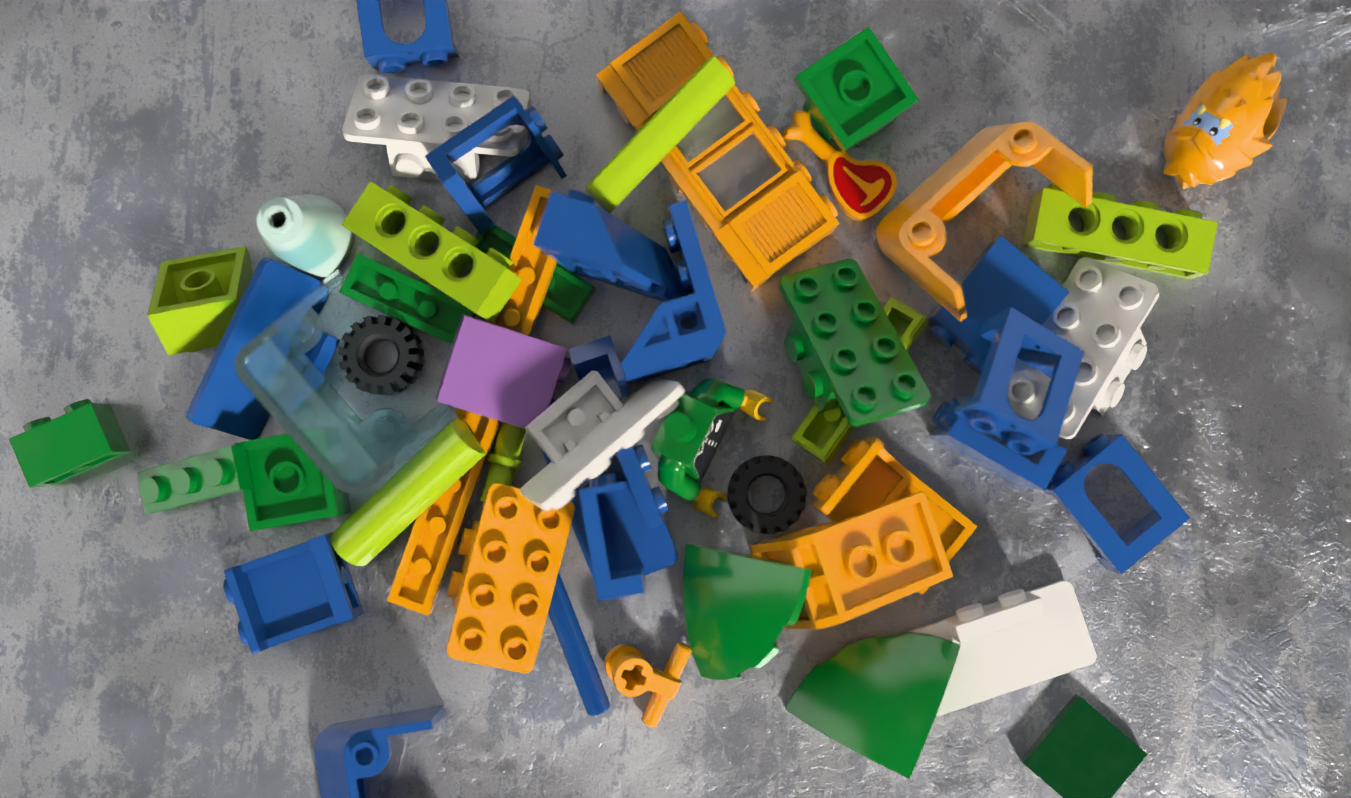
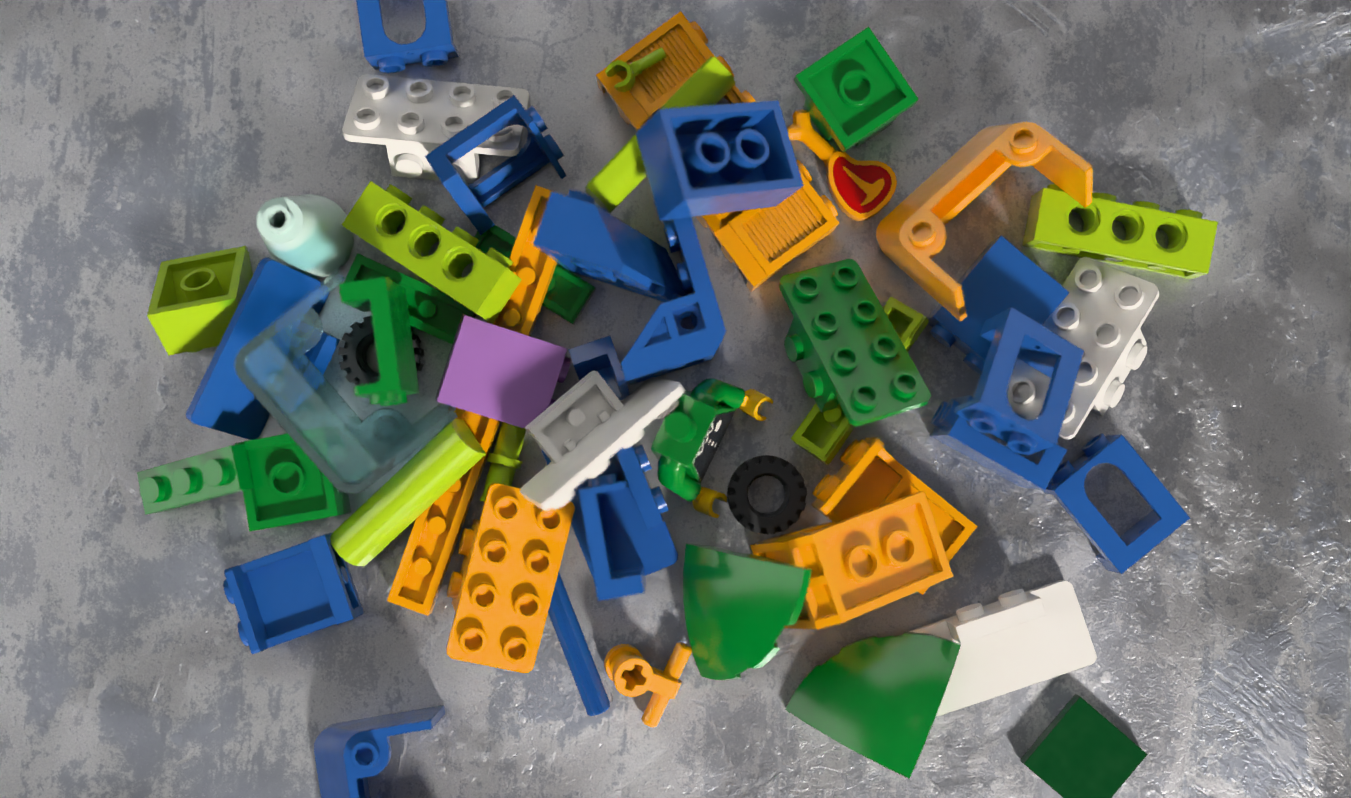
green brick [9,399,130,488] -> none
light orange head [1163,52,1287,190] -> none
none -> green panel [339,277,420,406]
none -> lime hand [605,48,666,92]
none -> blue brick [635,100,804,221]

